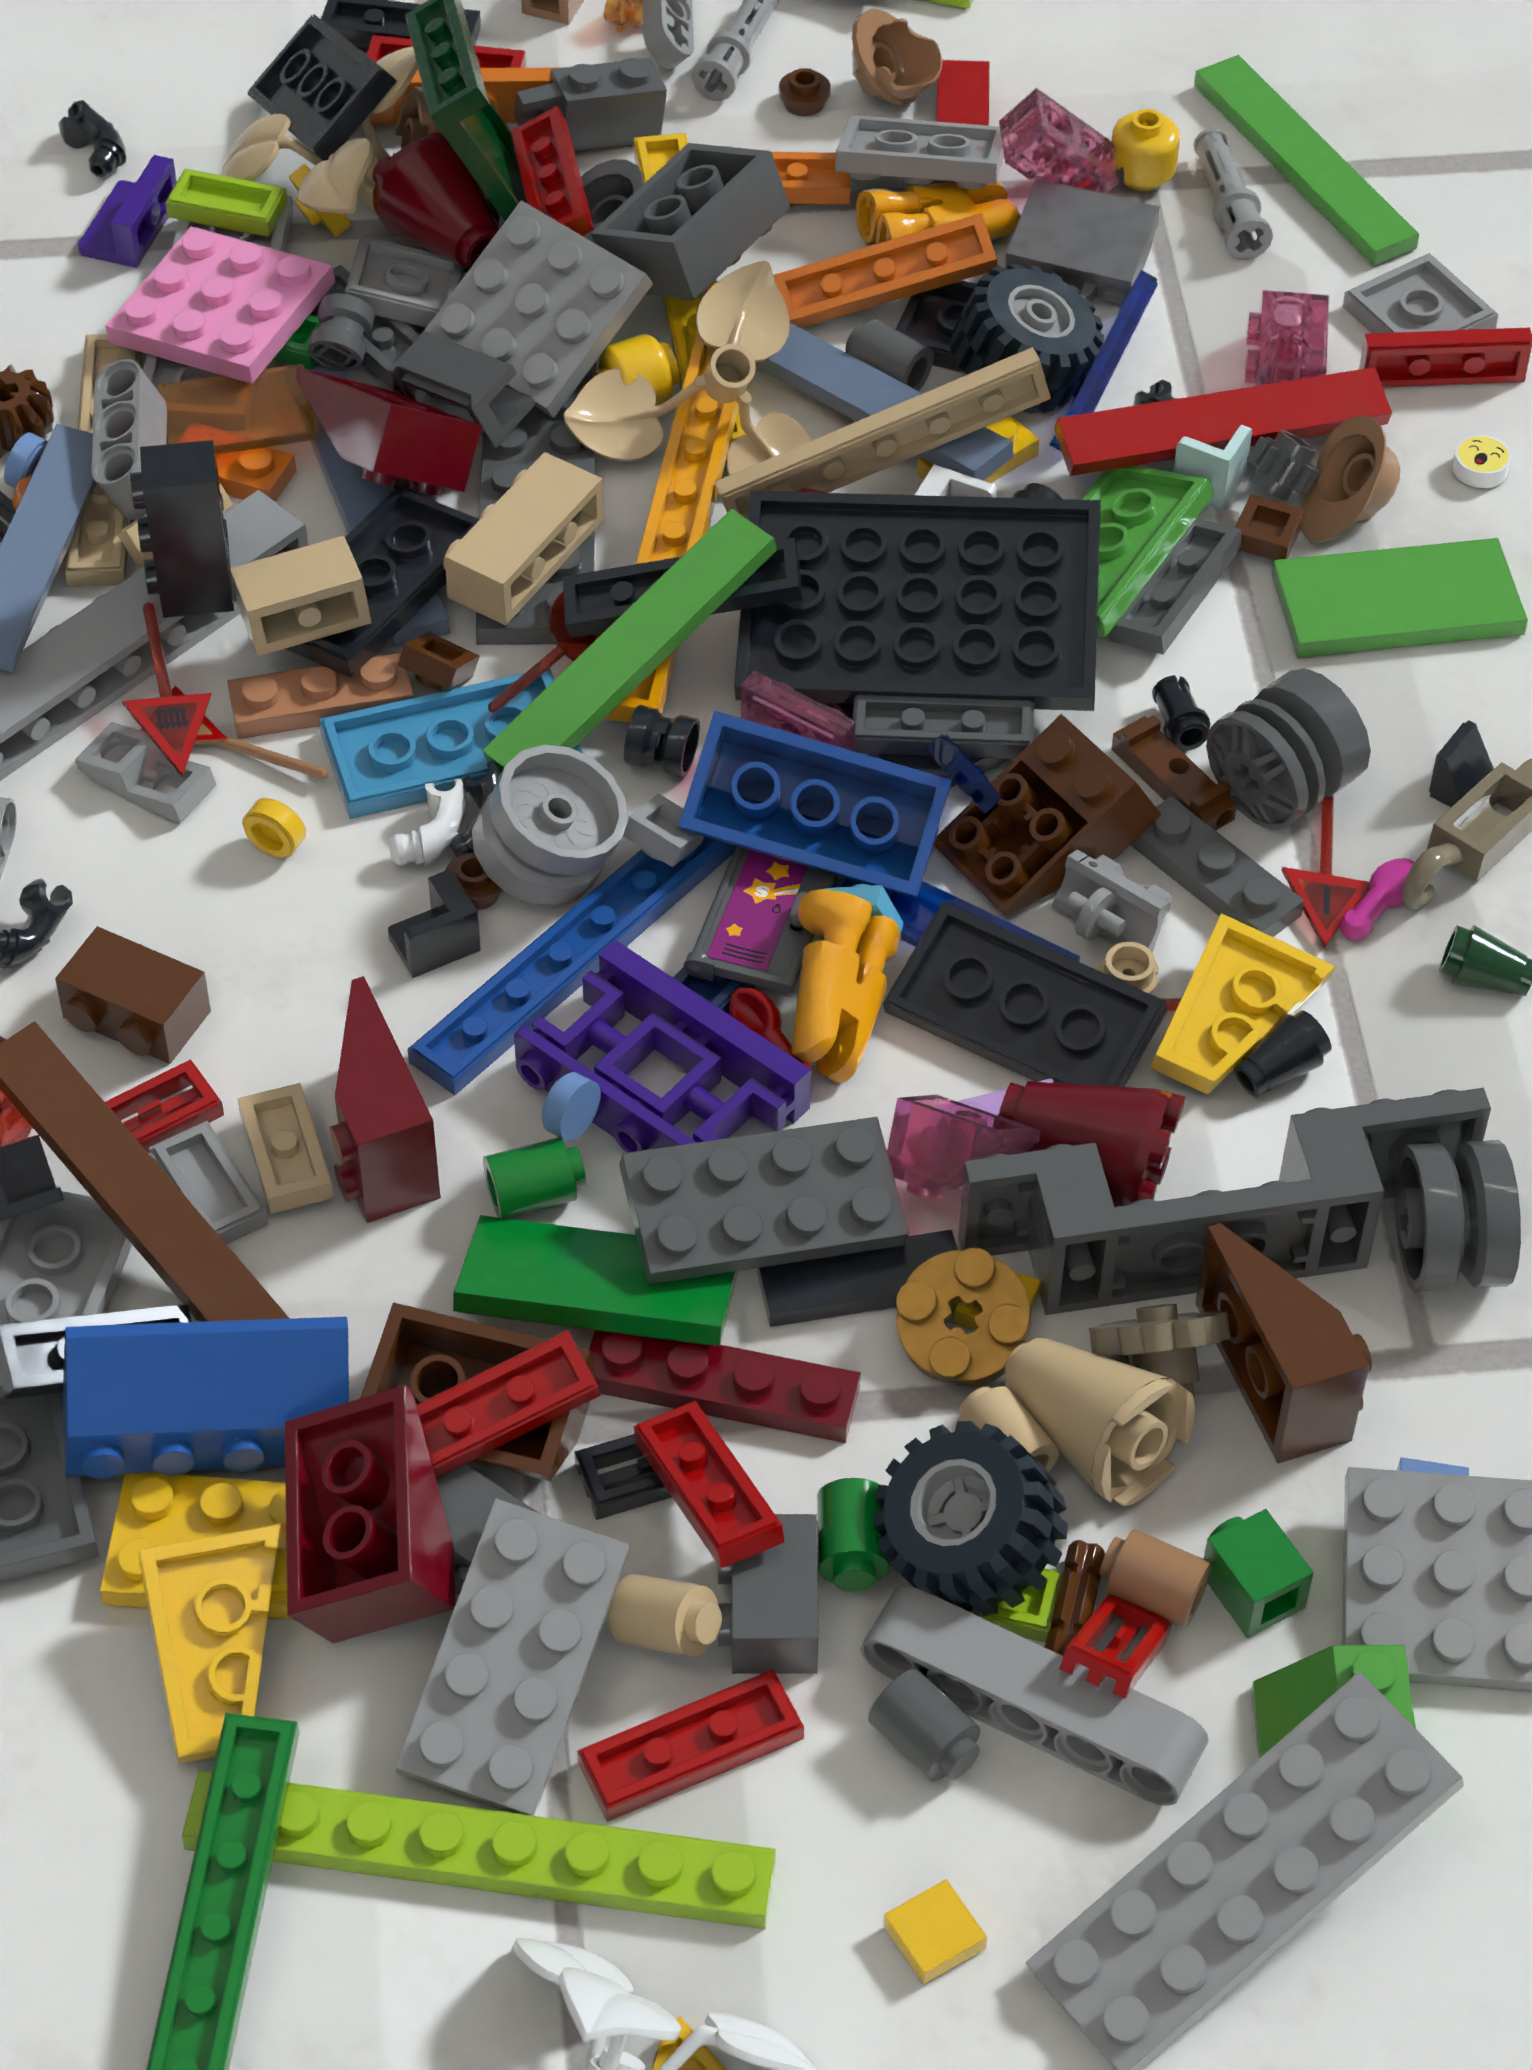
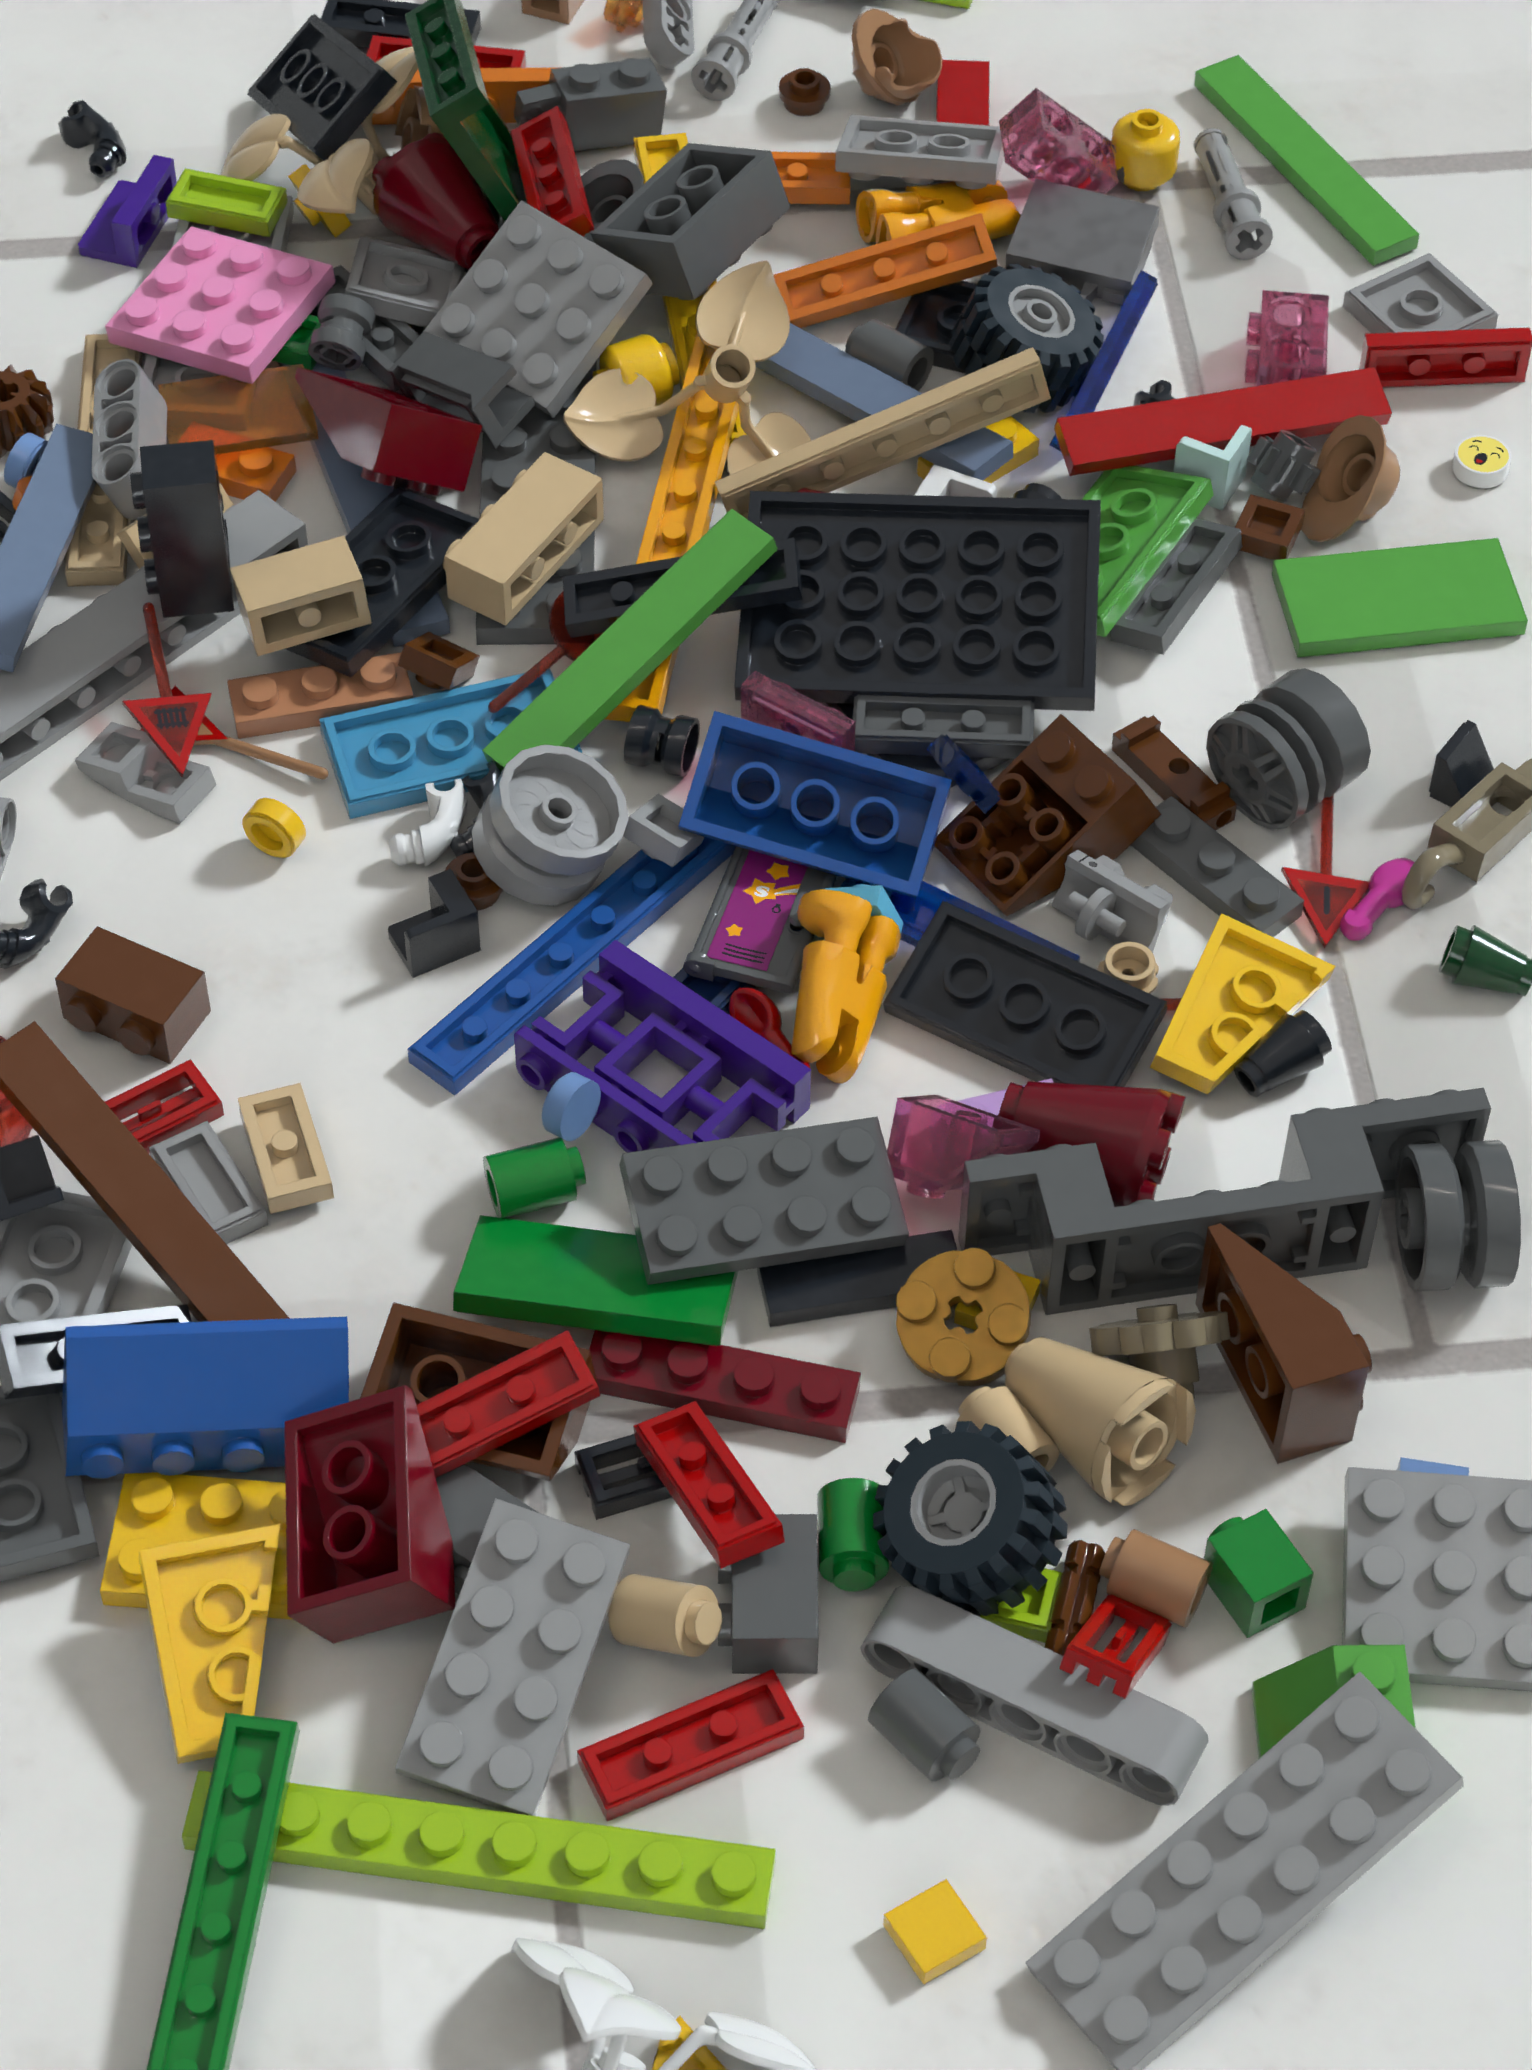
dark red slope [329,976,441,1223] -> none
black pin [1152,675,1211,750] -> none

